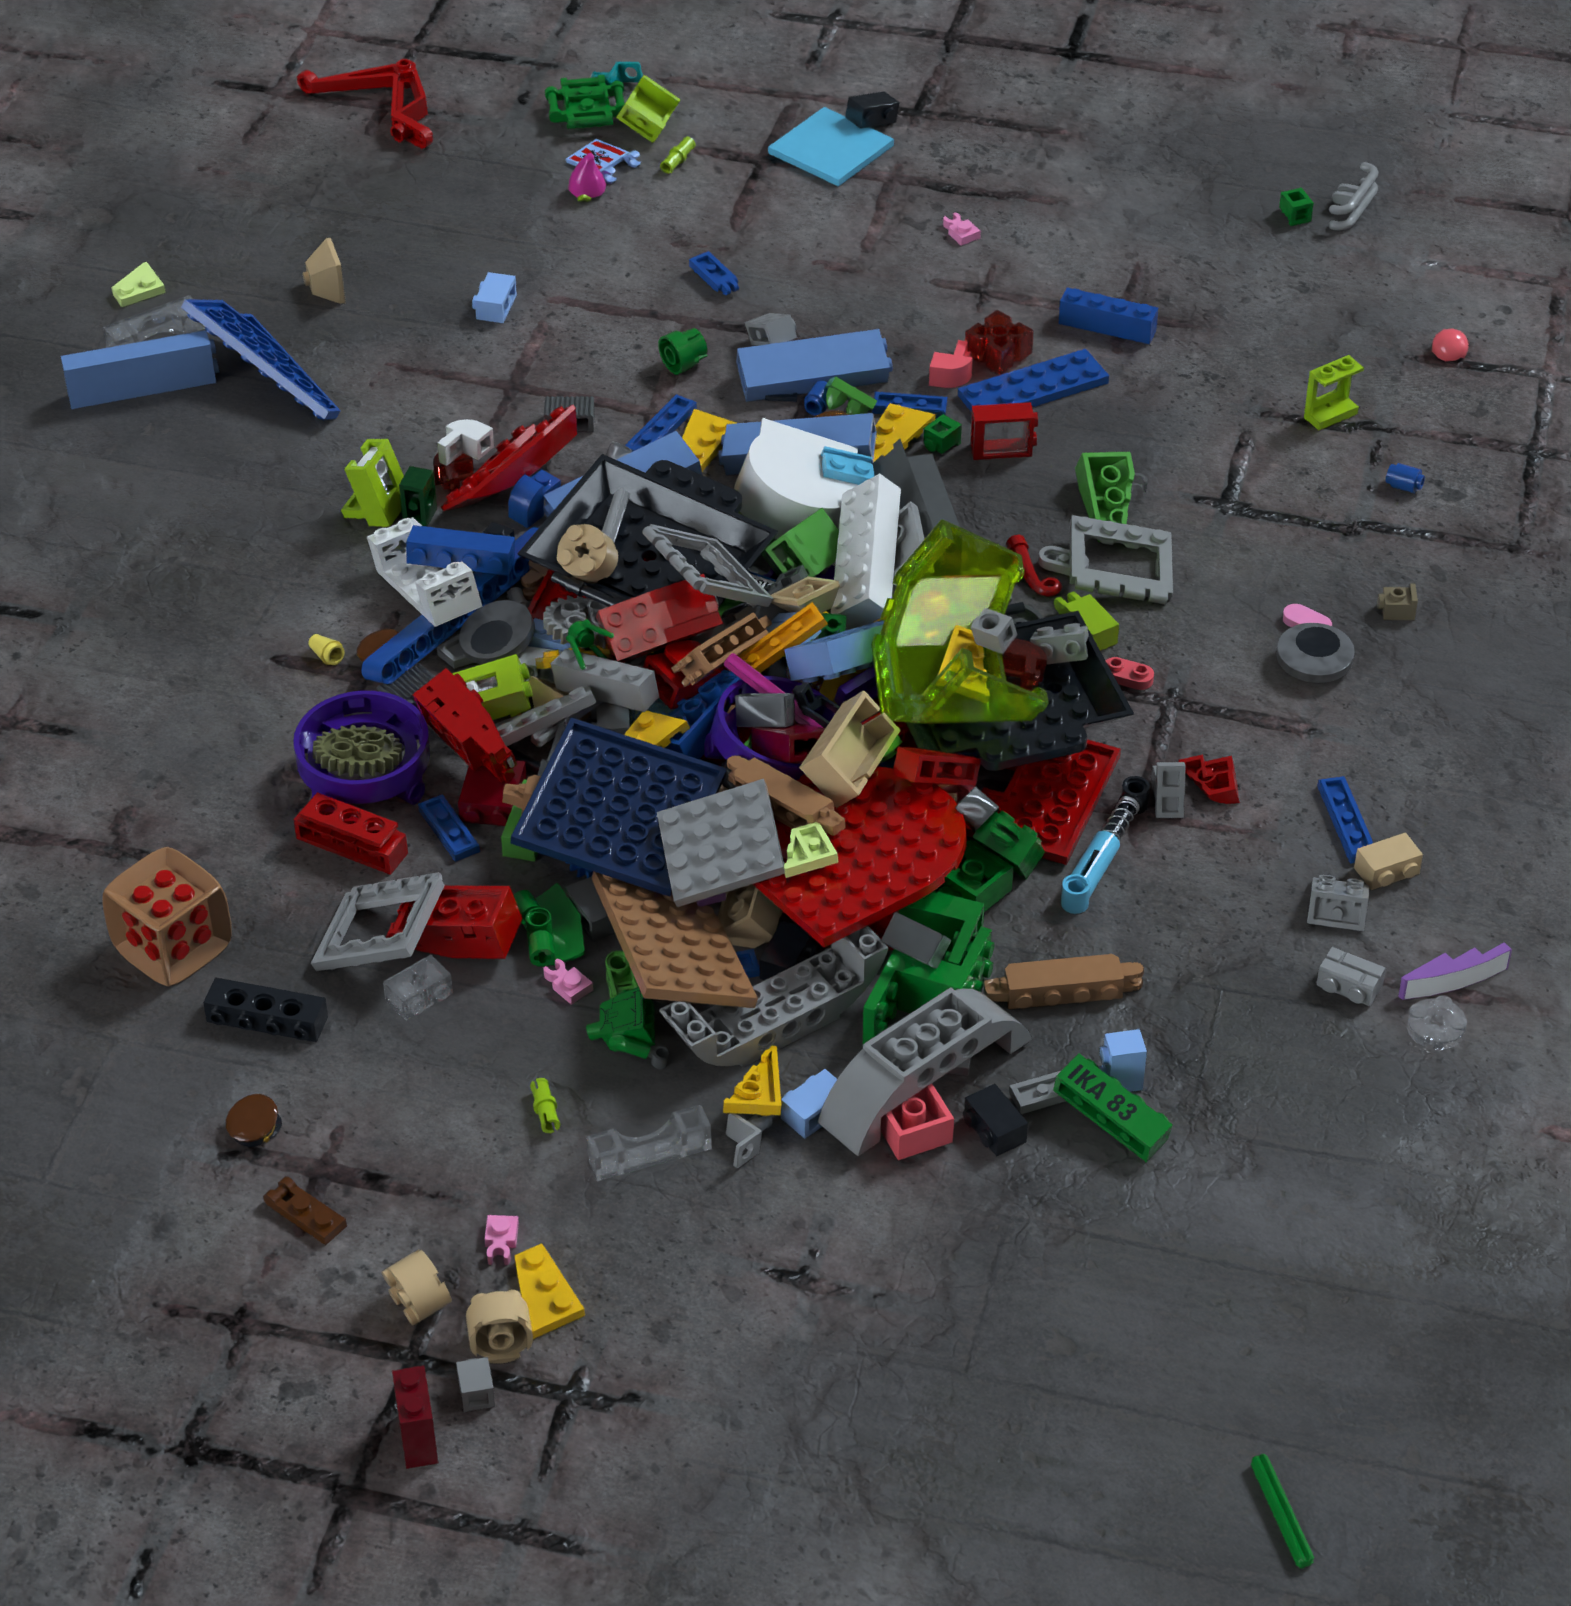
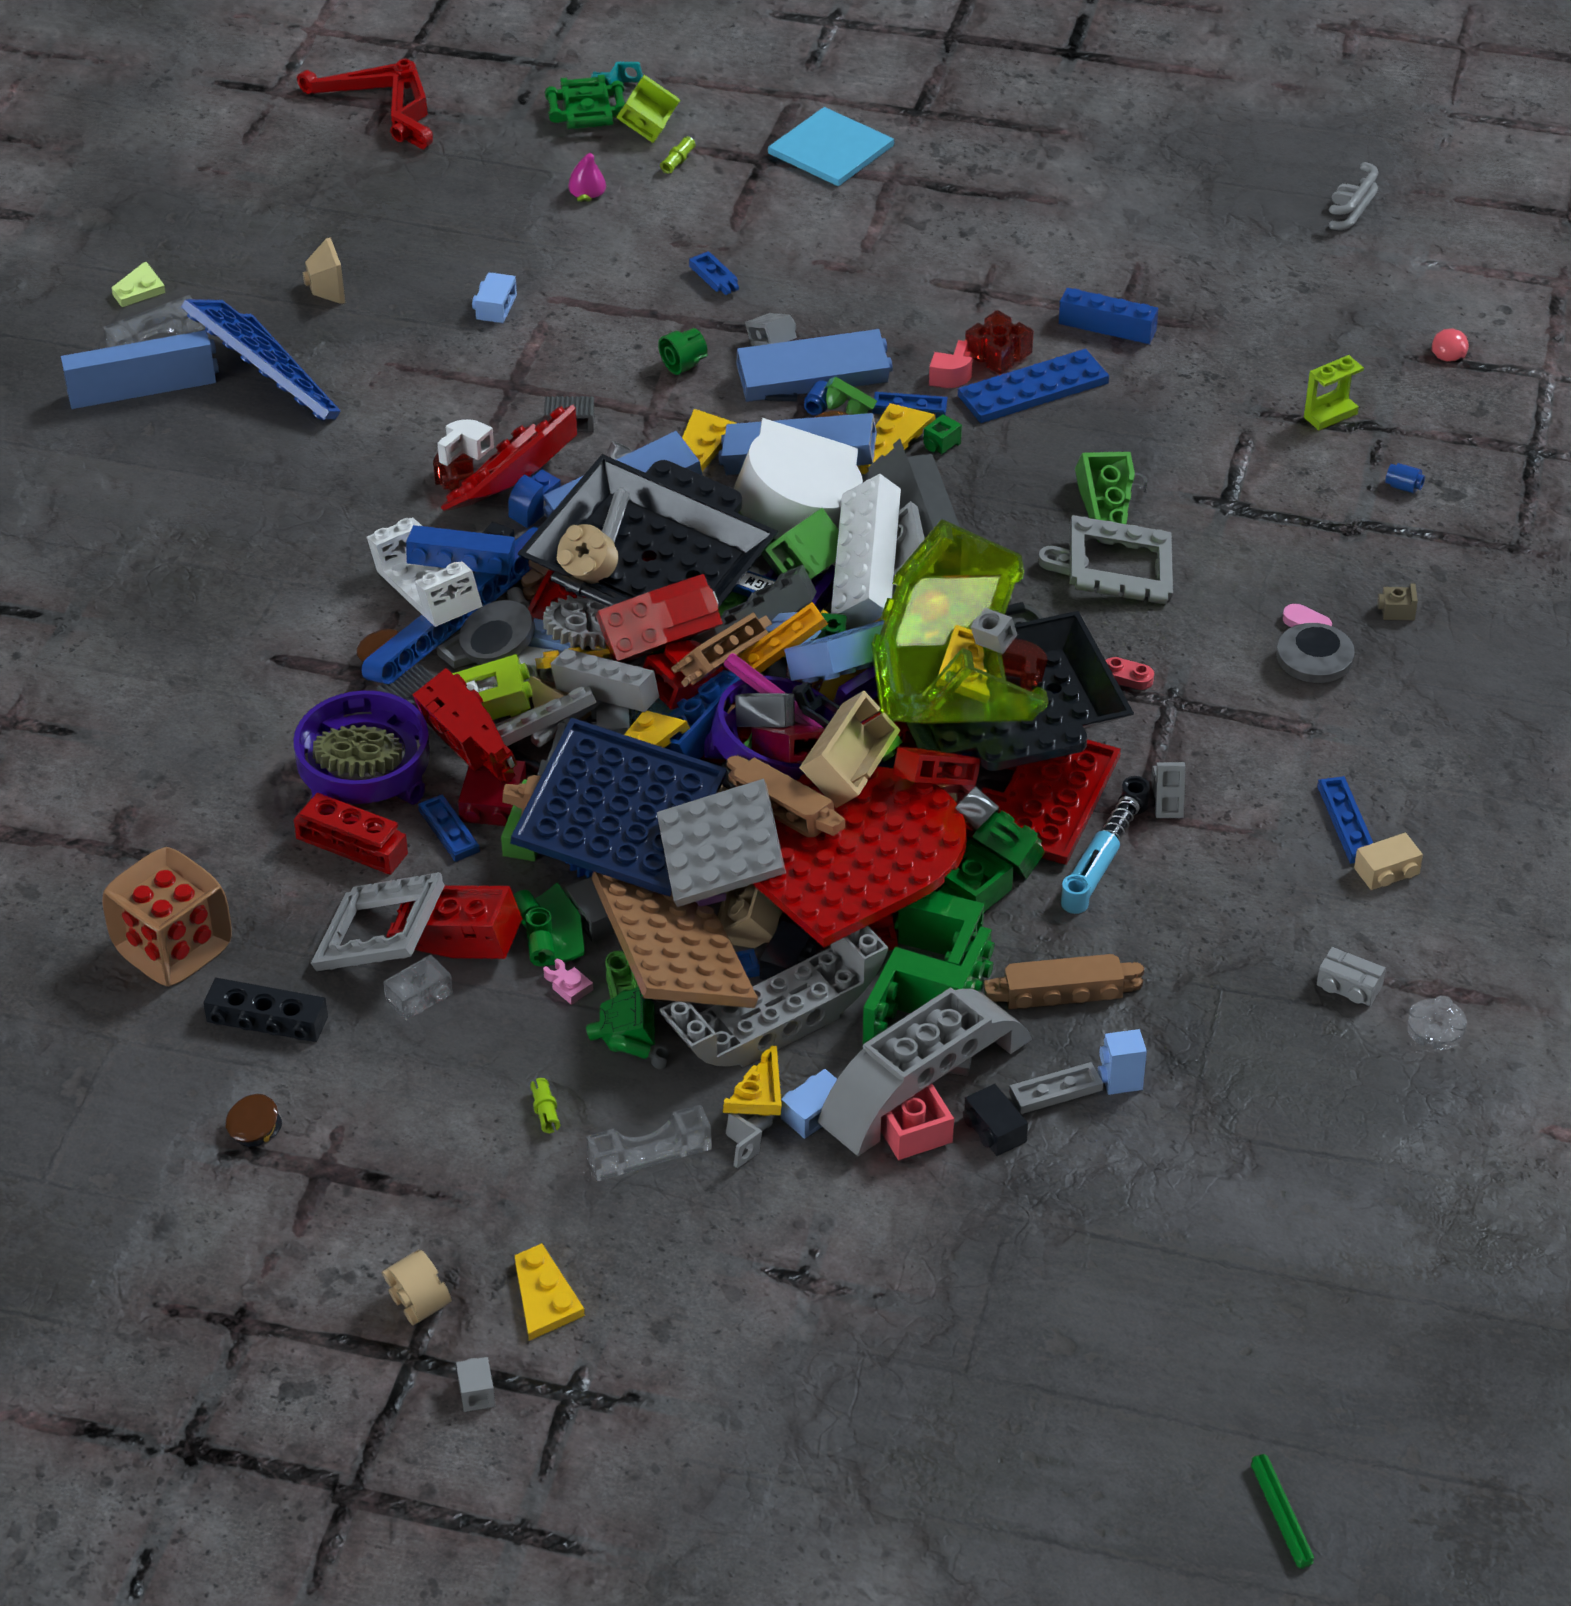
reddish brown plate [263,1176,347,1245] -> none
light yellow cone [308,634,345,665] -> none
lime brick [341,439,404,527] -> none
dark red brick [392,1365,438,1469] -> none
dark green brick [399,466,437,527] -> none
tan brick [466,1290,533,1364] -> none
bright pink plate [484,1215,519,1265] -> none
light blue flag [566,139,641,184] -> none
green plant [566,619,614,670] -> none
blue tile [625,394,697,452] -> none
light grey hinge [642,524,774,607] -> none
tan slope [771,576,840,613] -> none
yellowish green wing [784,822,838,878] -> none
medium azure plate [821,446,874,485] -> none
black brick [845,91,900,128] -> none
dark grey piece [881,912,951,969] -> none
bright pink plate [943,212,981,246] -> none
red window [970,402,1038,460] -> none
red plant [1006,534,1062,597] -> none
light grey bracket [1030,623,1089,666] -> none
lime hinge [1053,591,1119,651] -> none
green brick [1053,1053,1173,1162] -> none
red slope [1179,754,1240,804] -> none
green brick [1279,188,1314,226] -> none
light grey bracket [1307,875,1369,931] -> none
slope [1398,943,1512,1000] -> none

